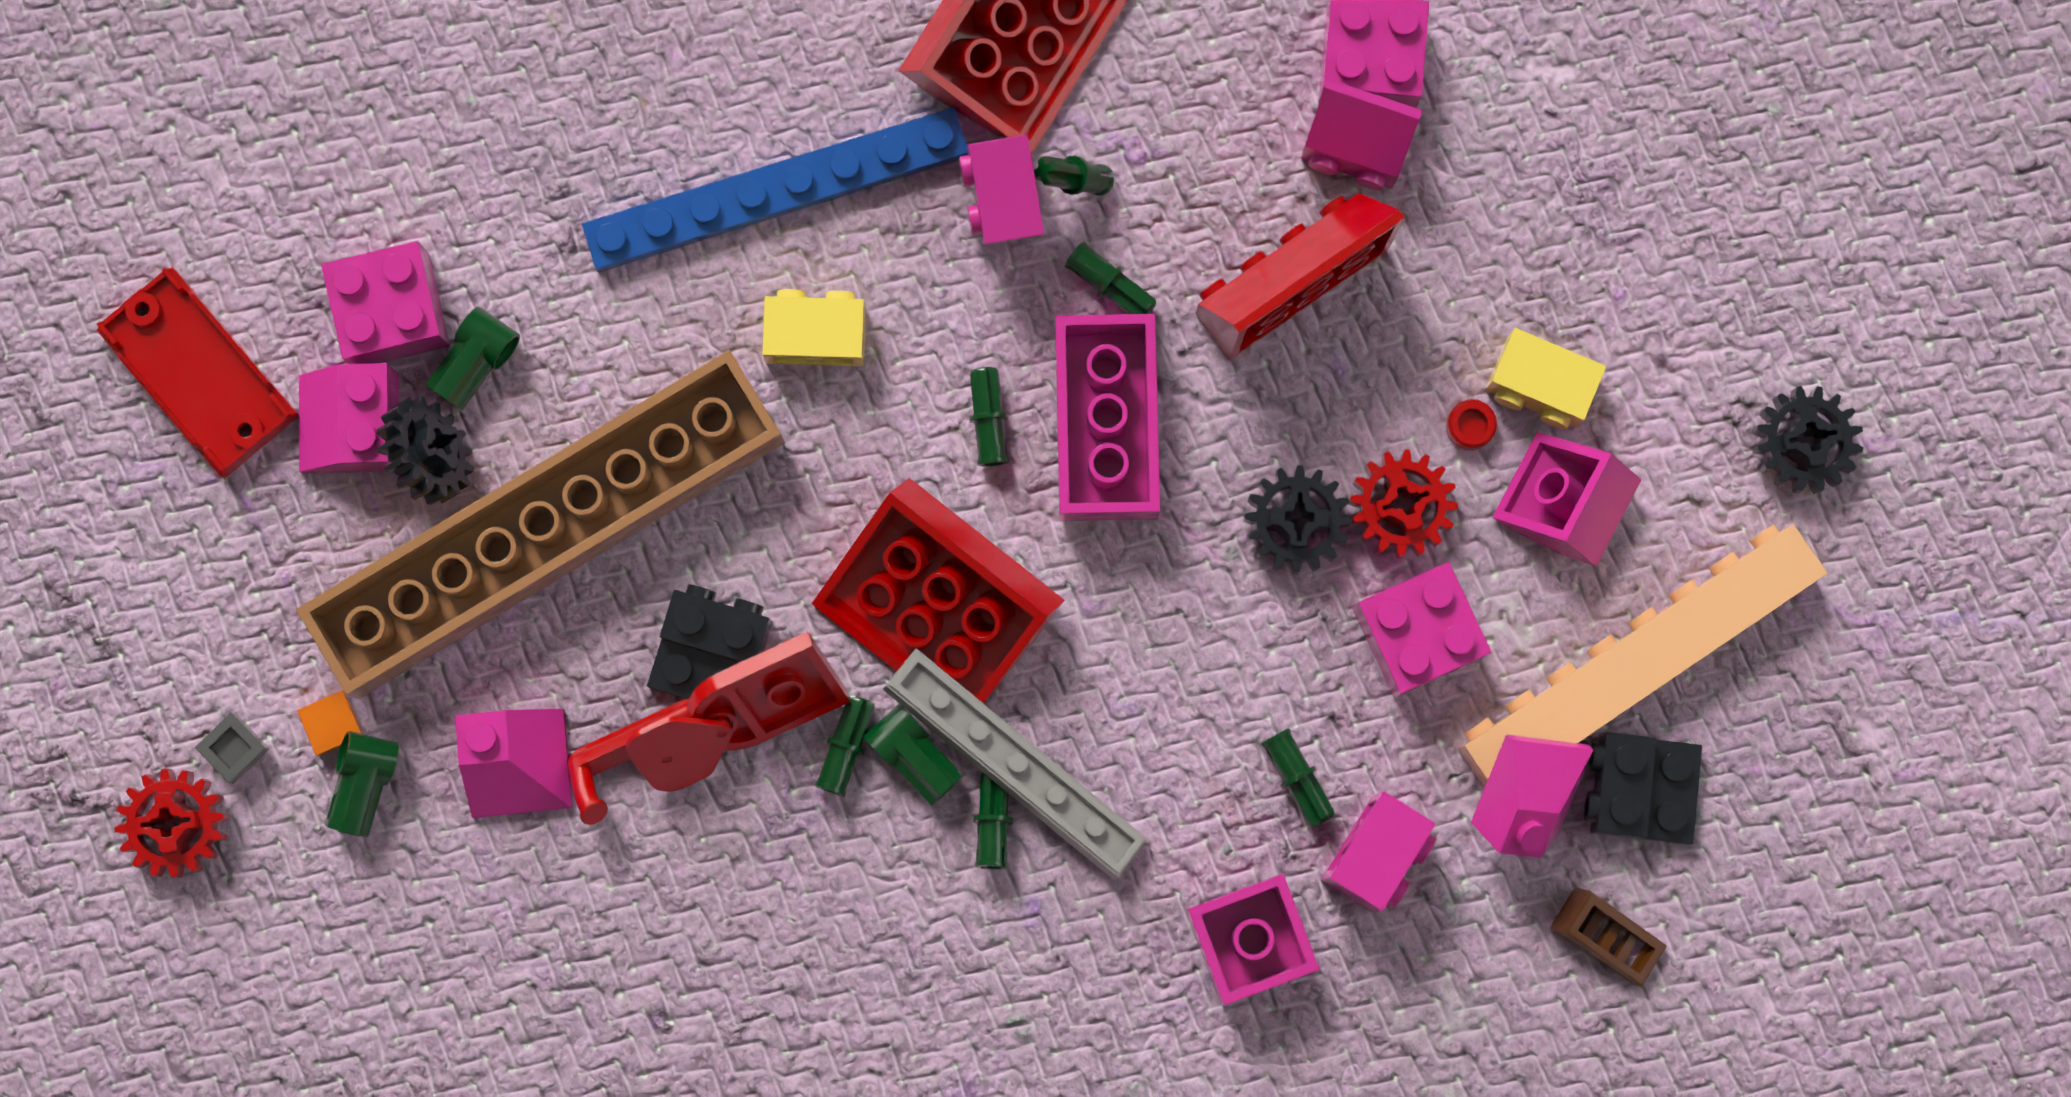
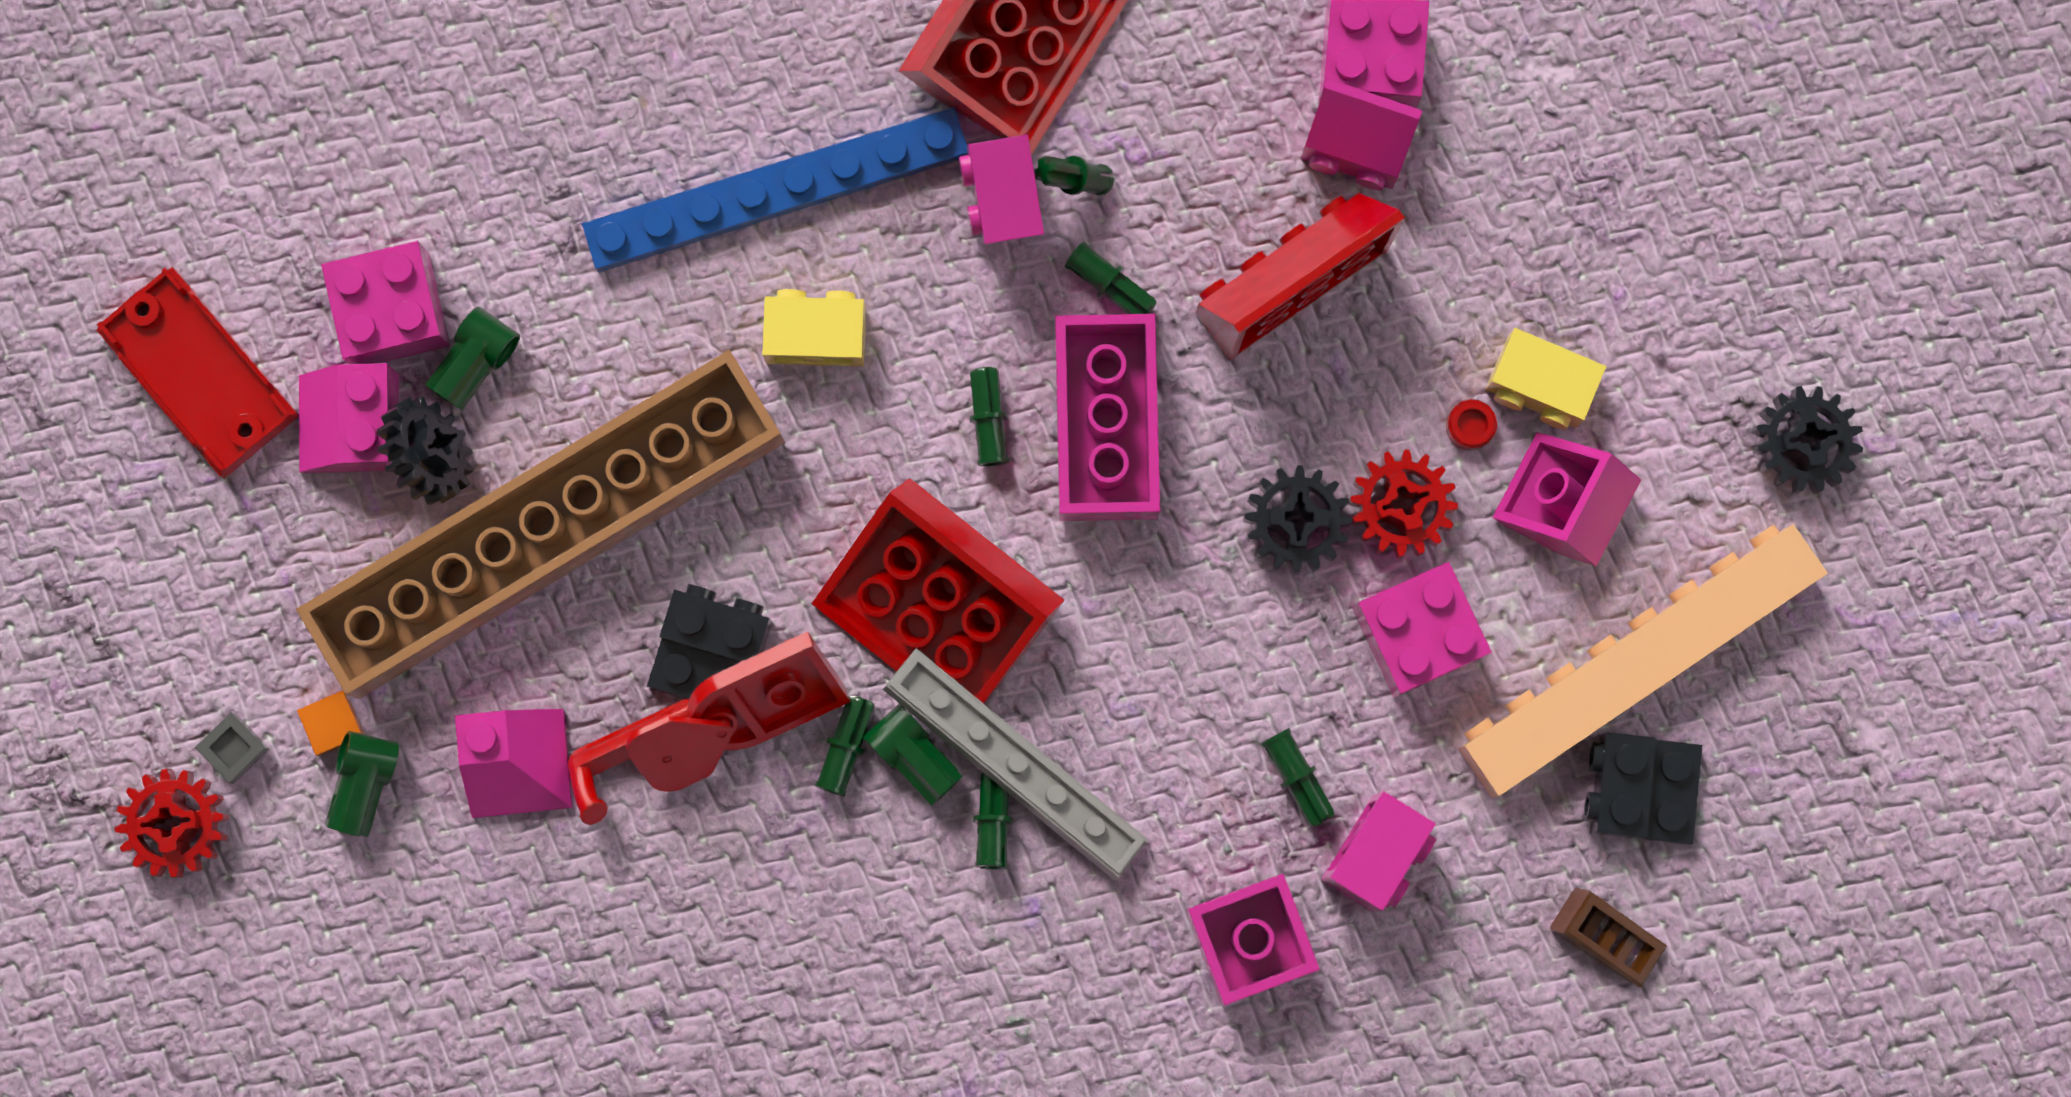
dark pink slope [1471,734,1593,858] -> none

